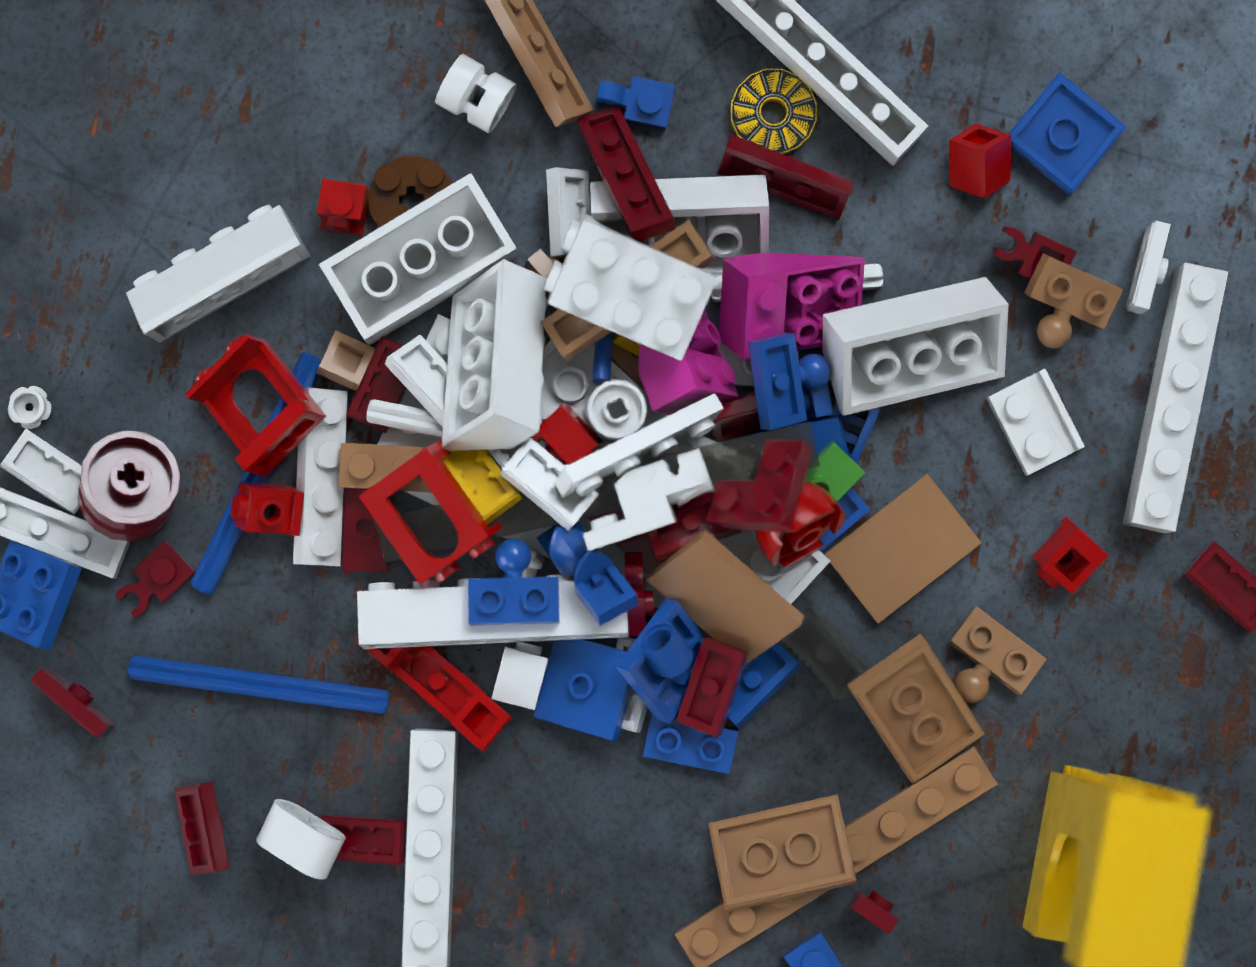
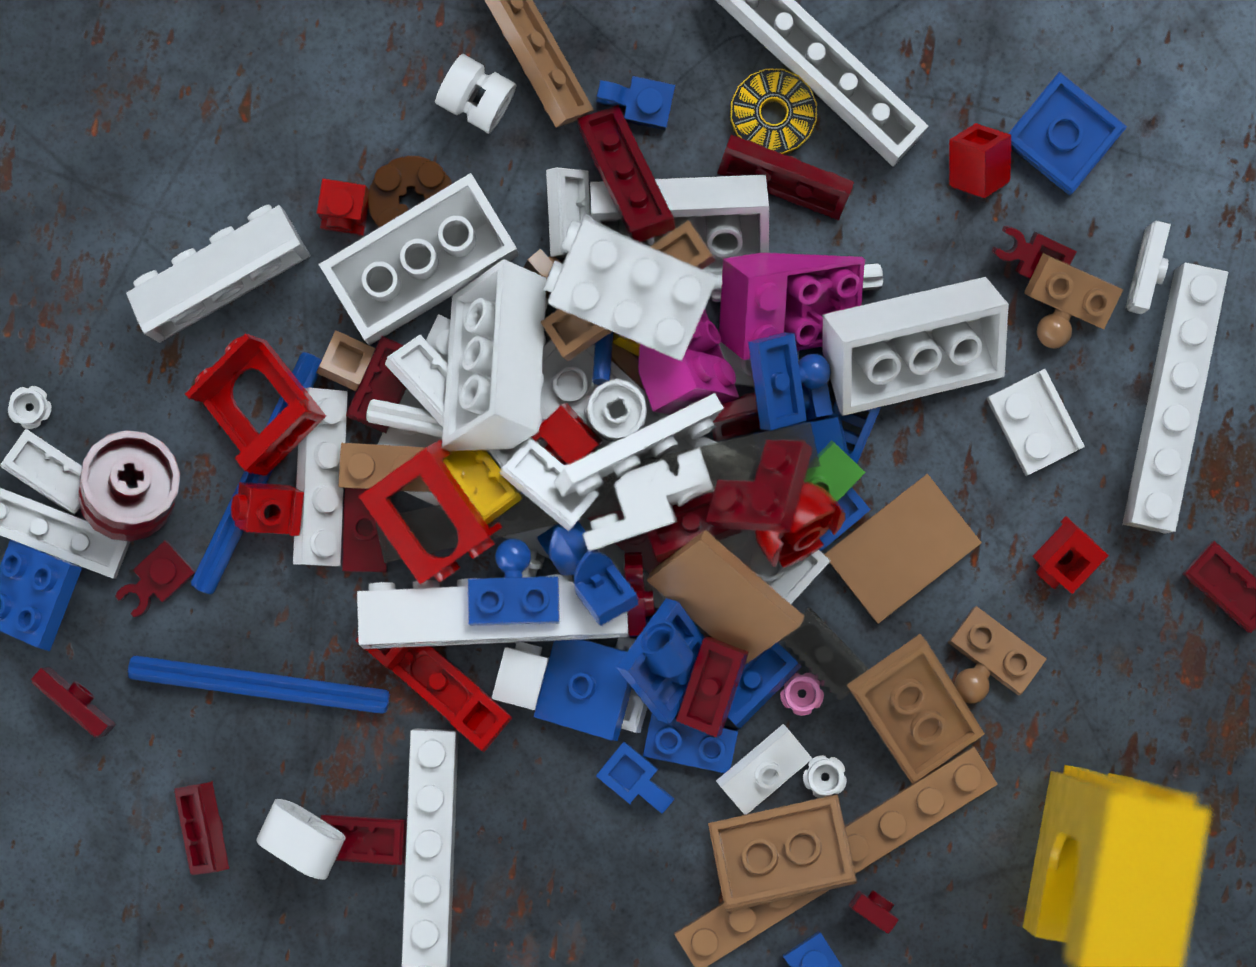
none -> blue plate [596,741,674,814]
none -> white plate [716,724,813,815]
none -> bright pink plate [780,673,824,716]
none -> white plate [803,755,847,798]

